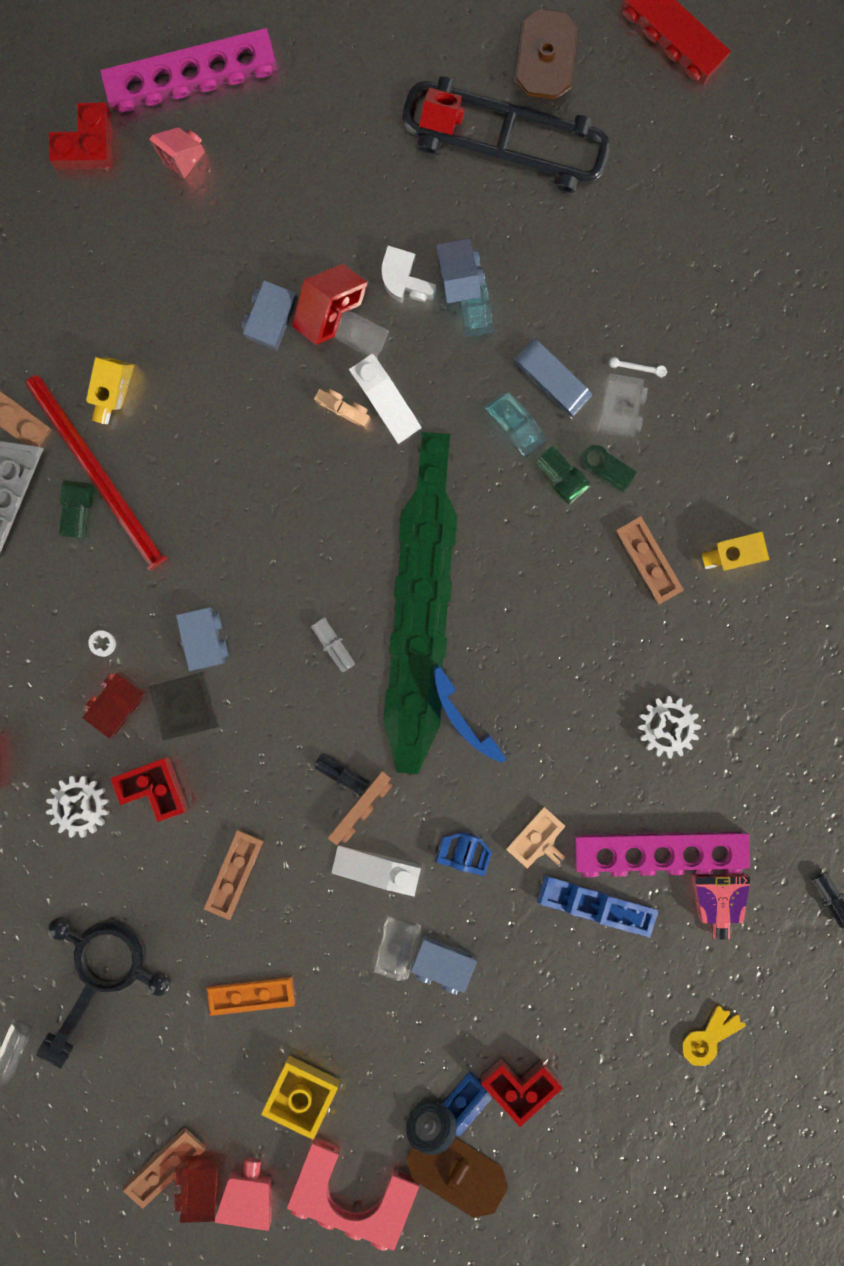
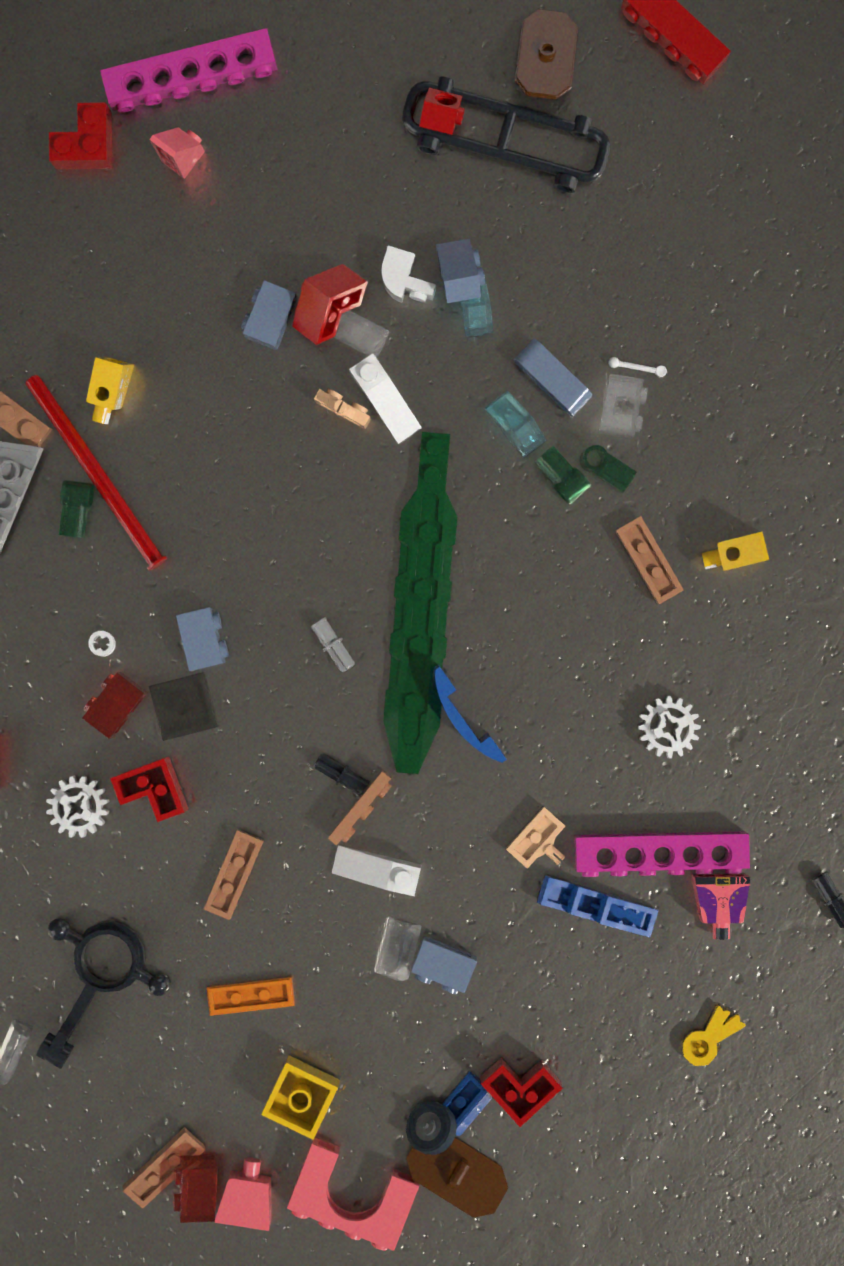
blue piece [434,831,492,877] -> none

